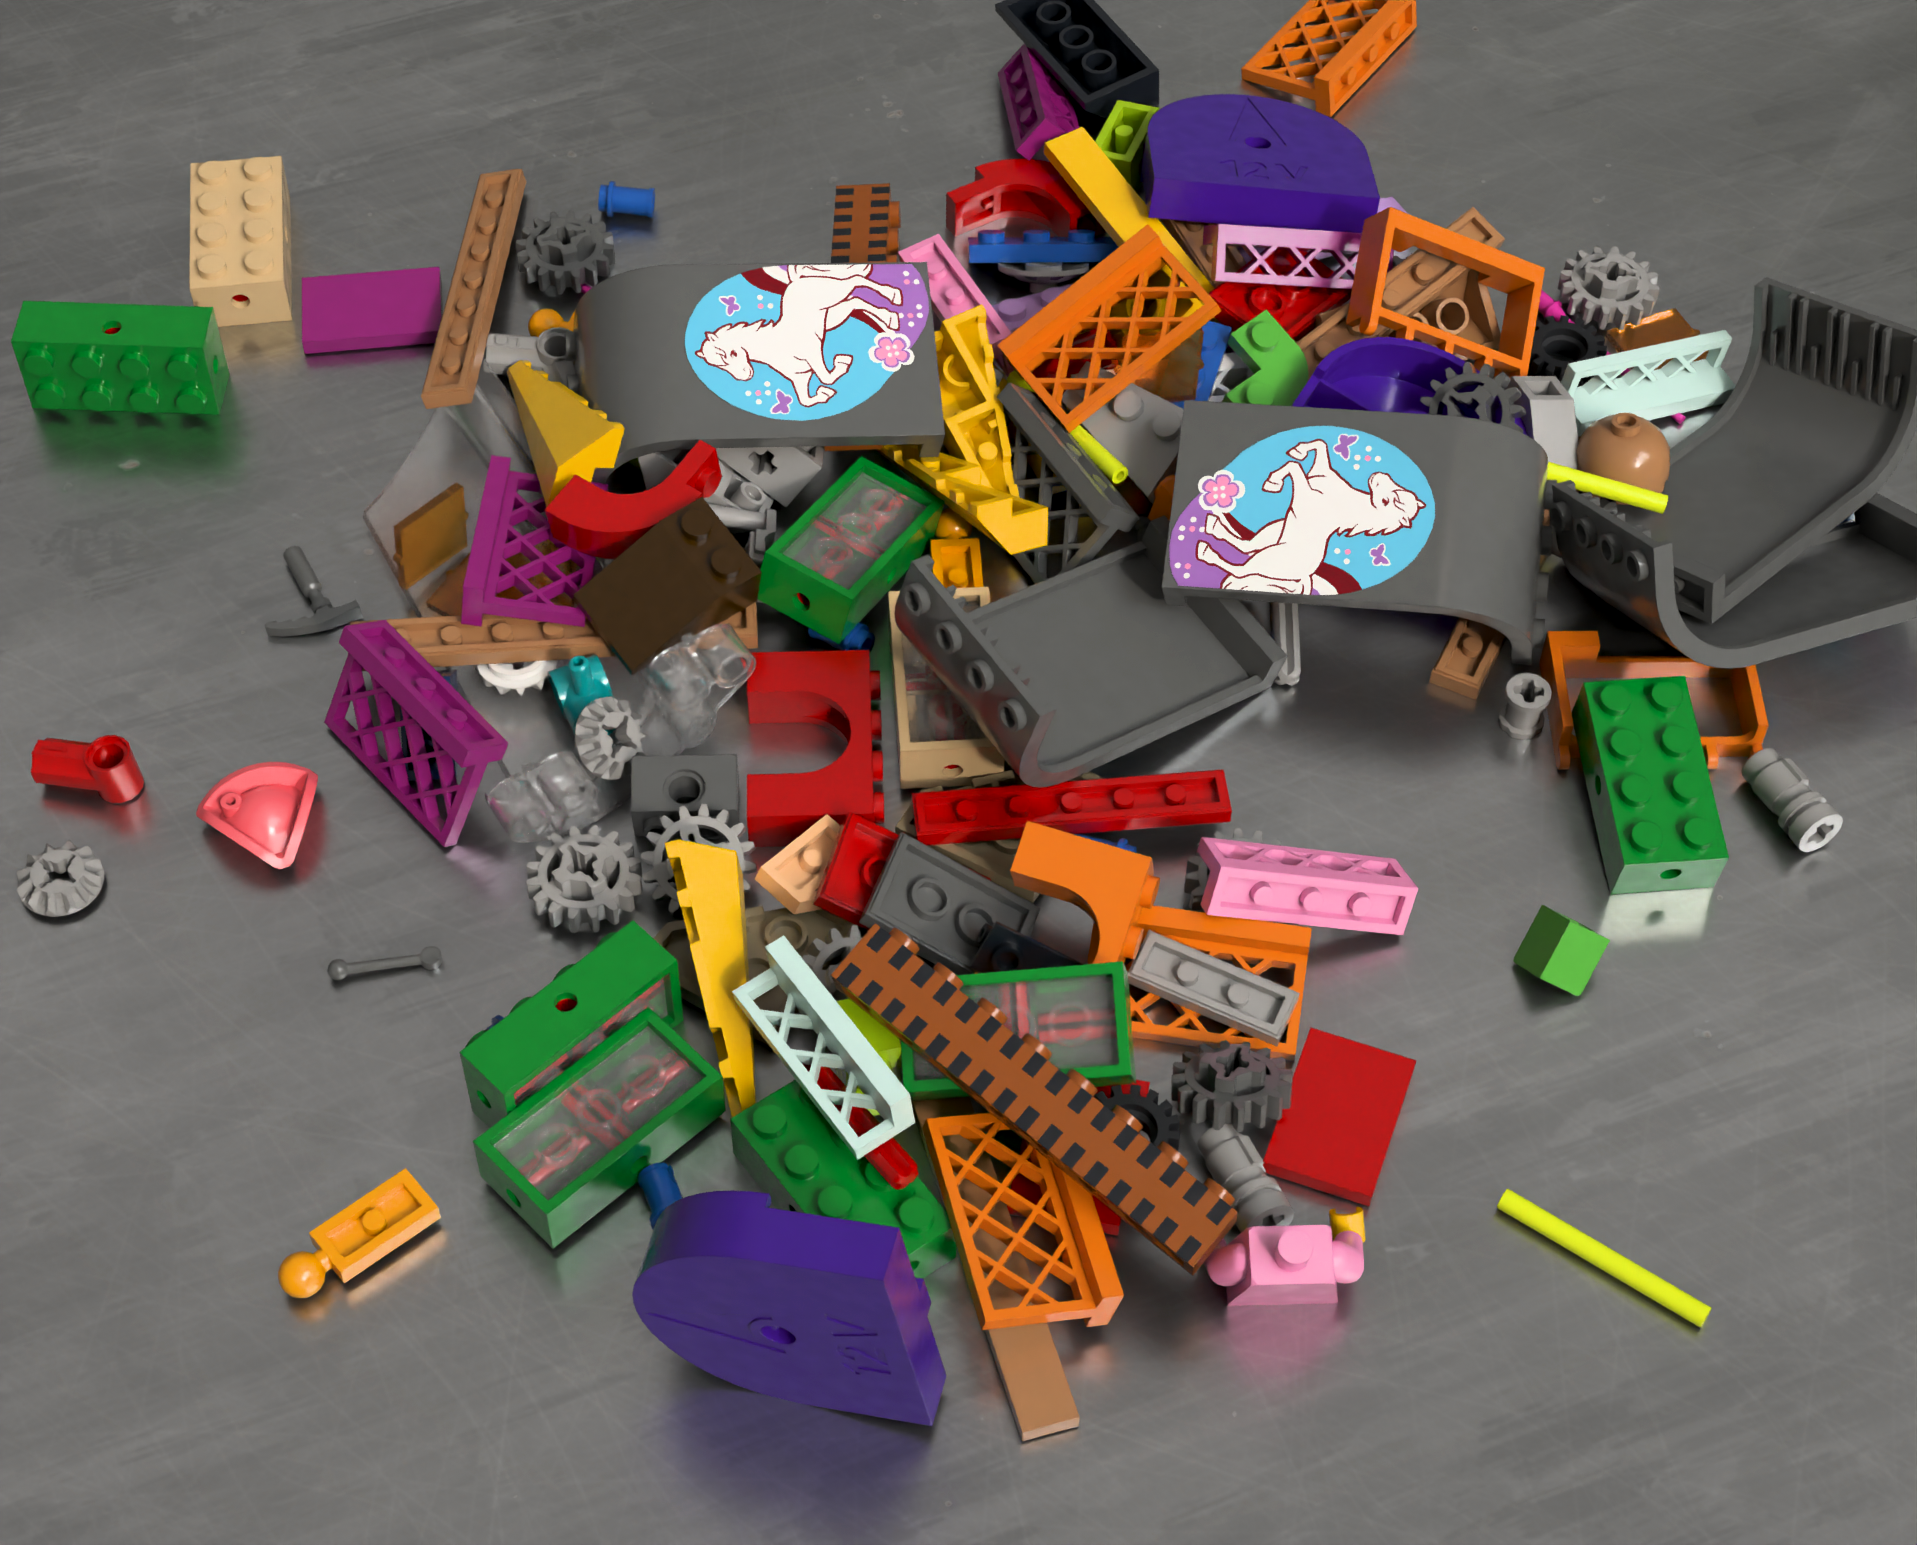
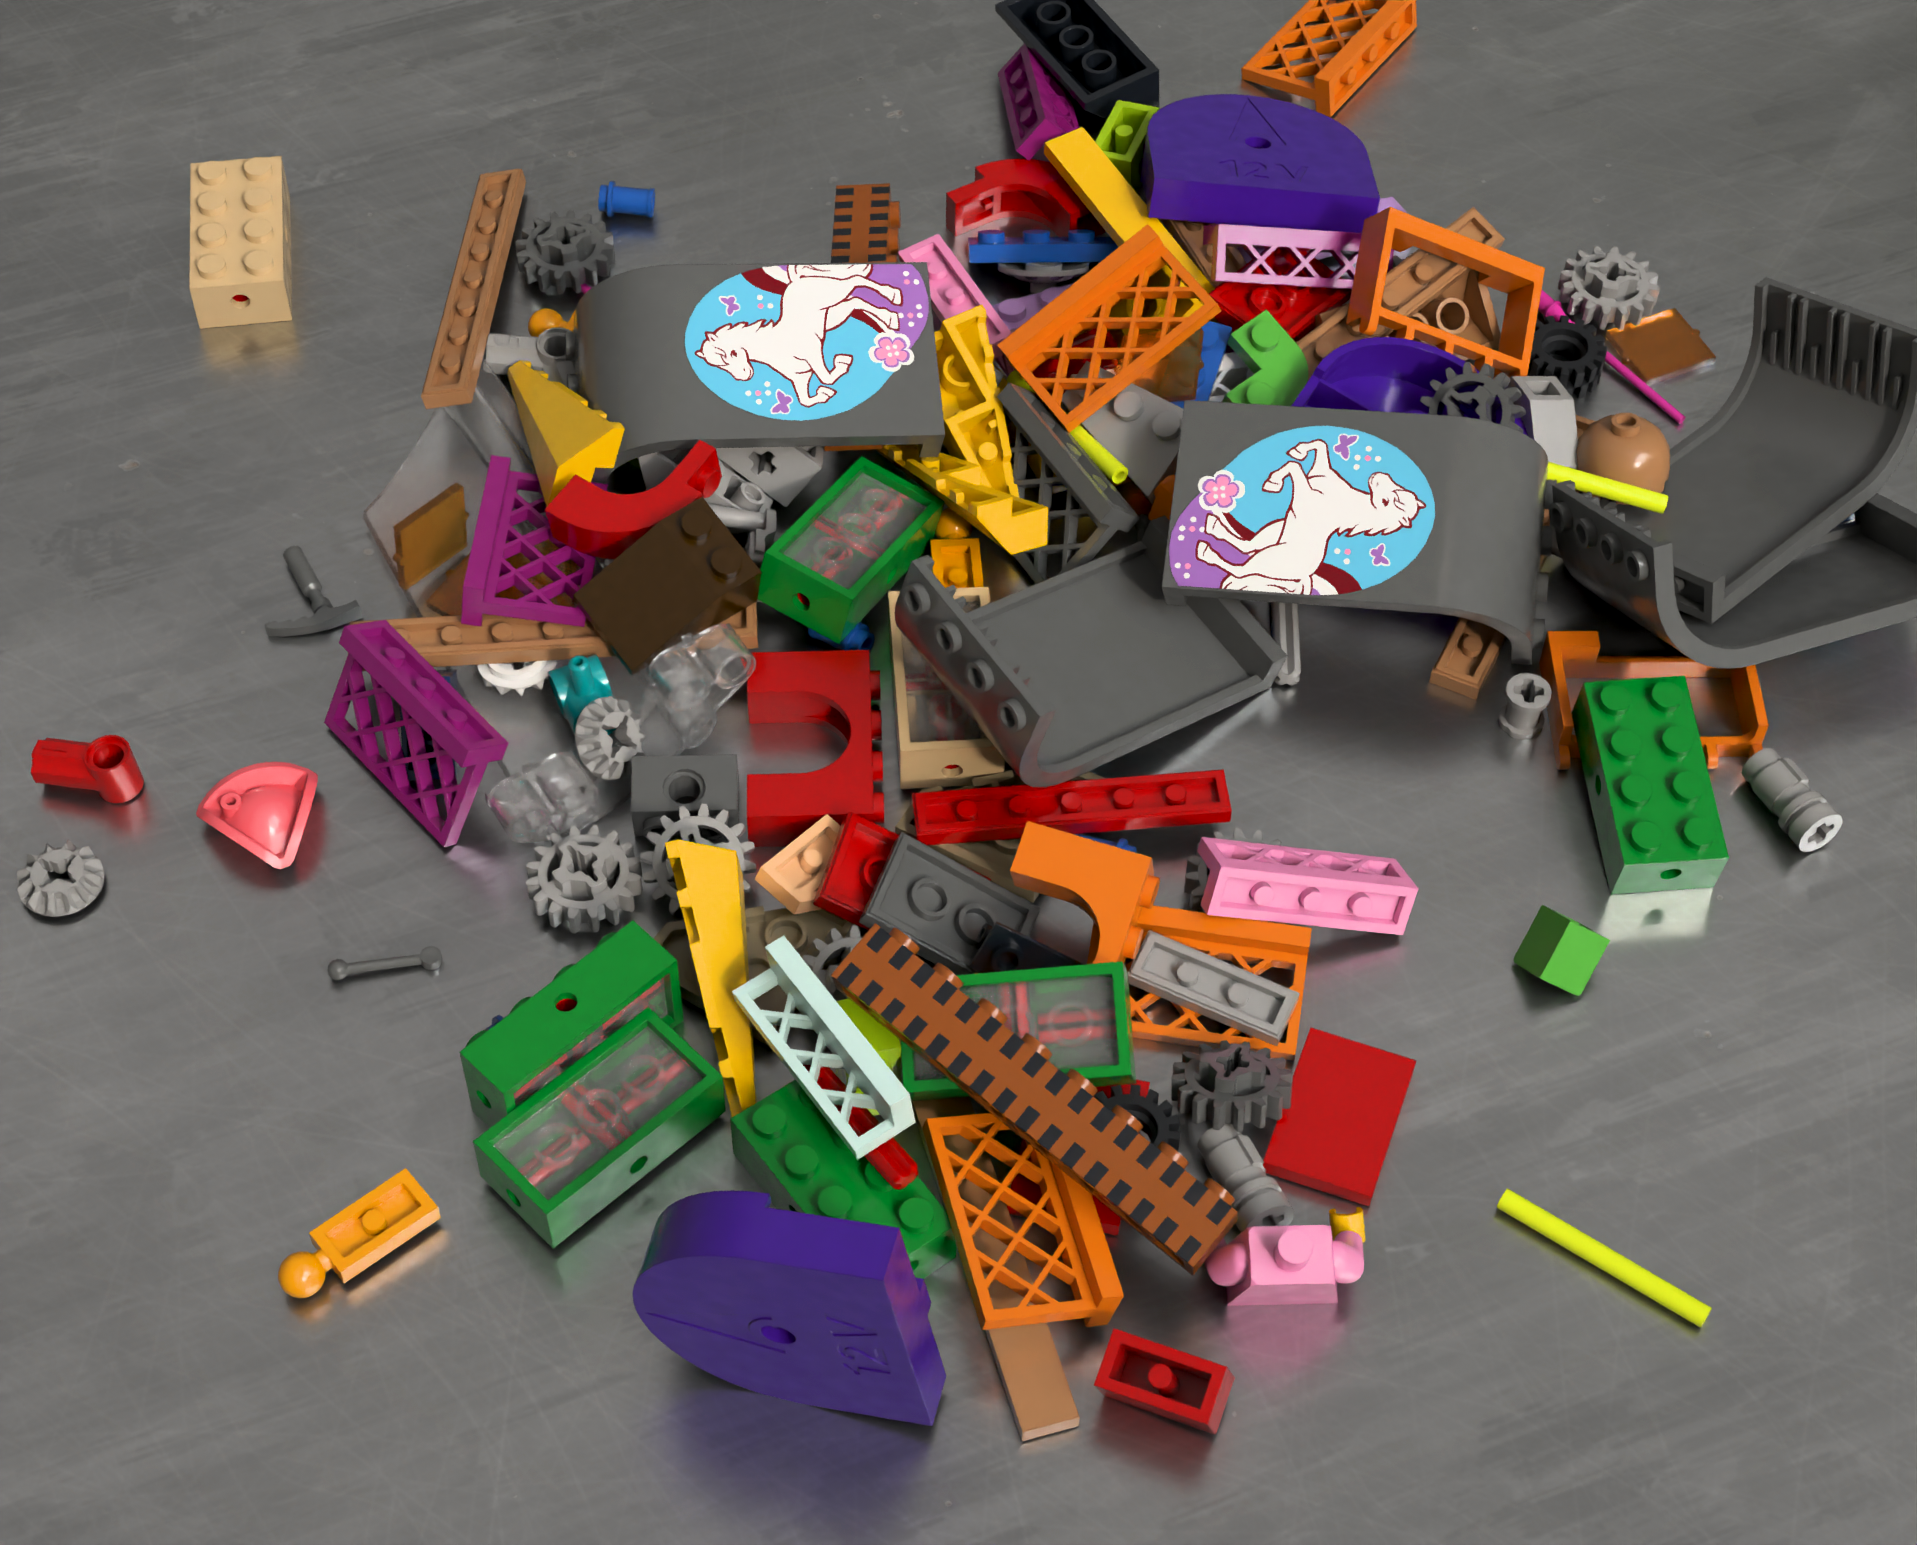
green brick [11,301,230,415] -> none
magenta tile [302,267,443,354] -> none
blue pin [637,1162,683,1230] -> none
light aqua fence [1561,330,1736,436] -> none
none -> red brick [1094,1328,1235,1435]

